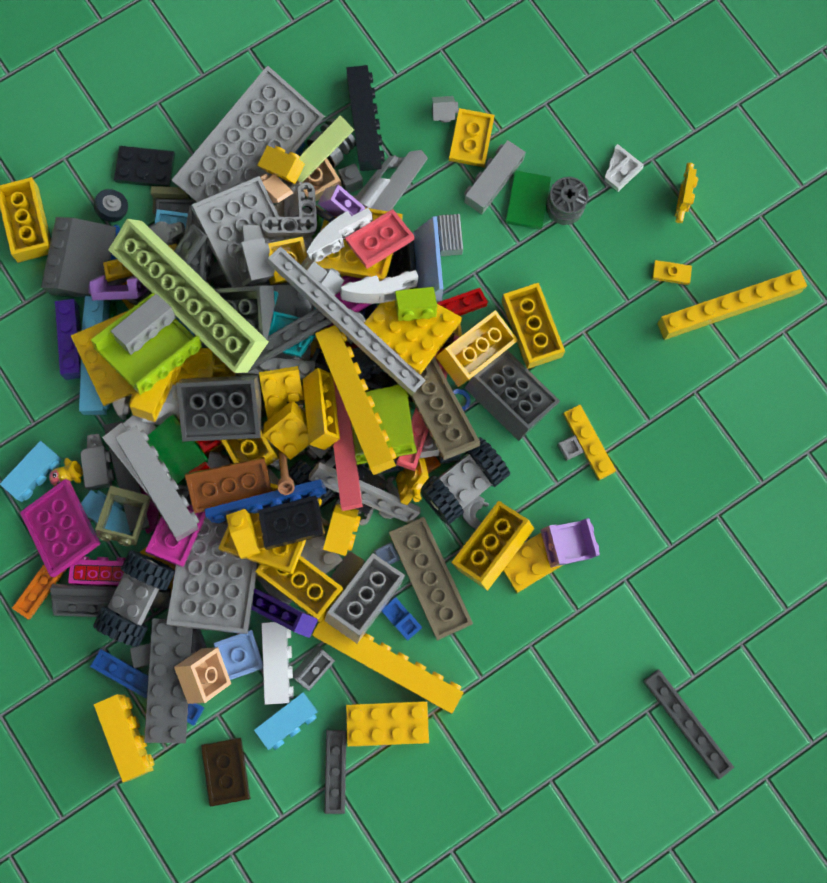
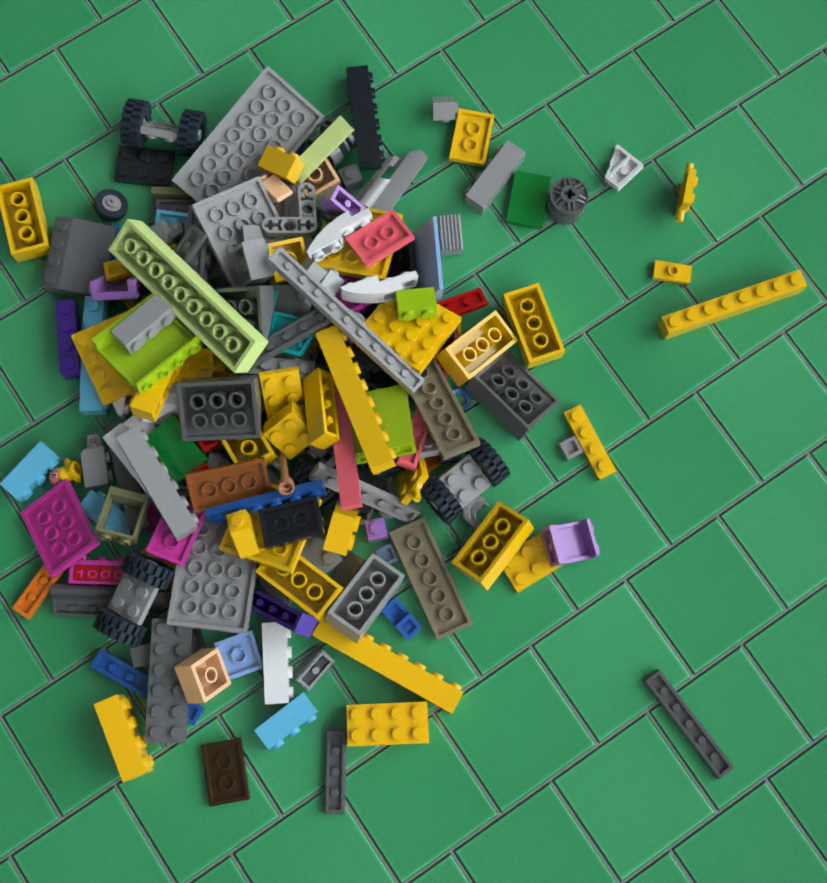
none -> black plate [120,98,207,157]
none -> medium lavender brick [365,517,388,543]

